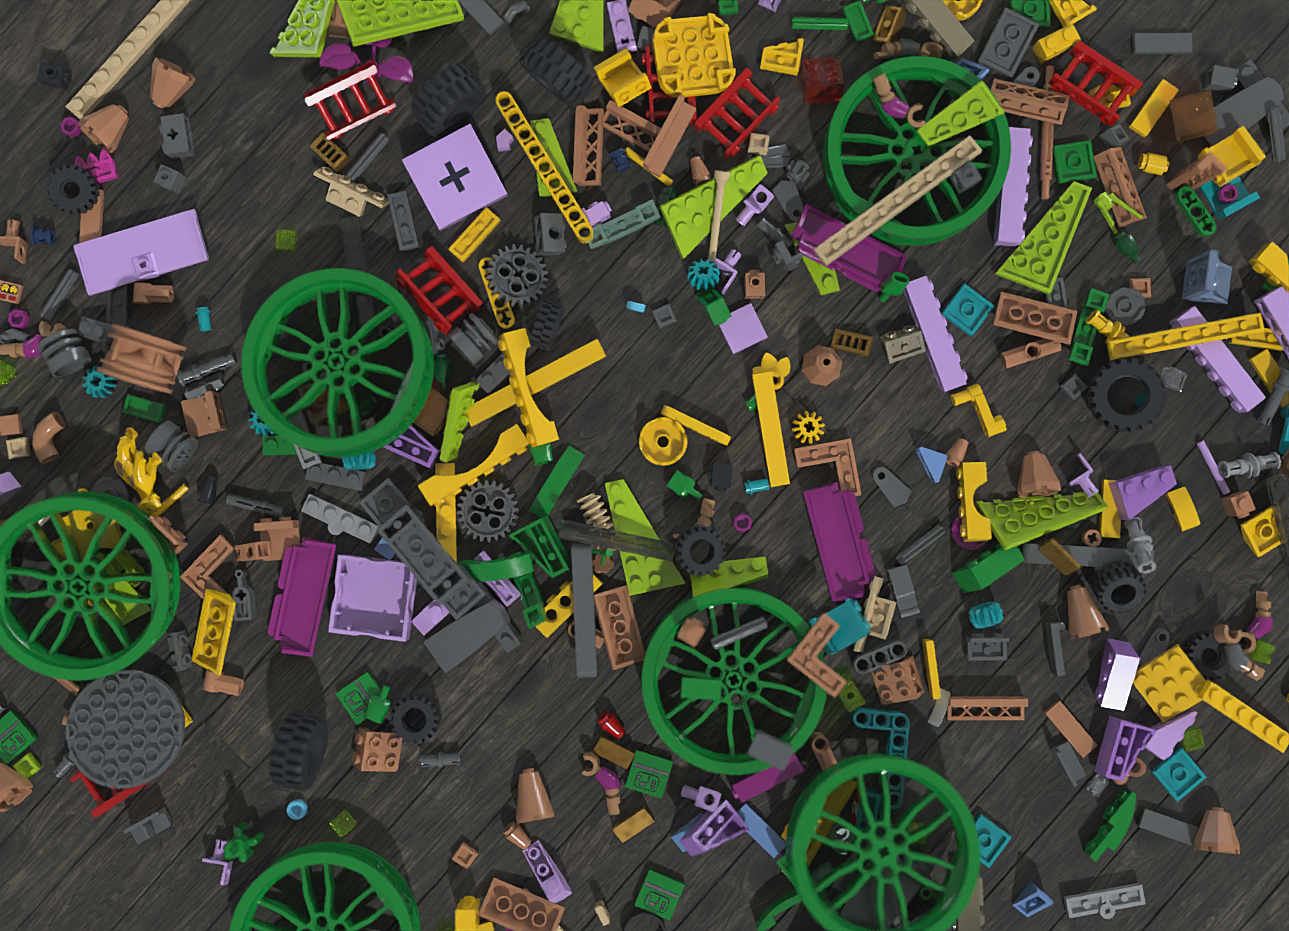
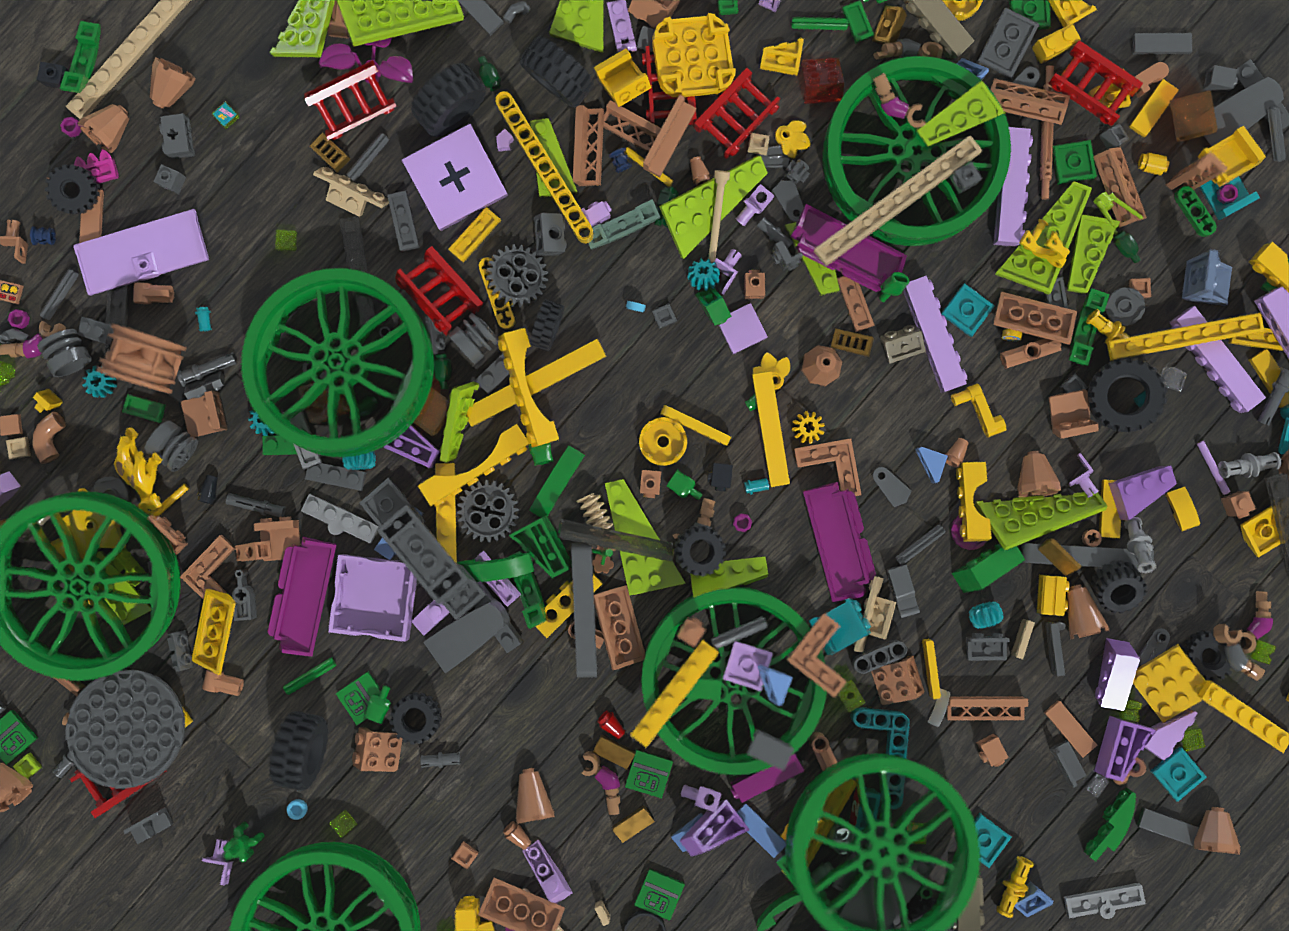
none -> yellow tile [33,389,63,413]
none -> green slope [60,21,101,93]
none -> tile [212,101,240,129]
none -> green axle [283,658,336,695]
none -> dark green plant [478,56,501,91]
none -> yellow plate [631,640,719,747]
none -> nougat brick [640,470,661,498]
none -> lavender tile [723,641,773,691]
none -> medium blue slope [757,665,792,706]
none -> yellow plate [775,121,811,158]
none -> nougat tile [837,276,874,332]
none -> nougat brick [976,734,1009,767]
none -> yellow piece [996,856,1034,918]
none -> yellow tile [1002,329,1022,341]
none -> tan tile [1011,619,1035,659]
none -> yellow piece [1019,219,1070,268]
none -> yellow brick [1037,575,1070,616]
none -> nougat bracket [1049,389,1099,439]
none -> lime wing [1067,215,1120,294]
none -> clear neon green wheel [1119,699,1142,722]
none -> nougat leg [1135,62,1169,98]

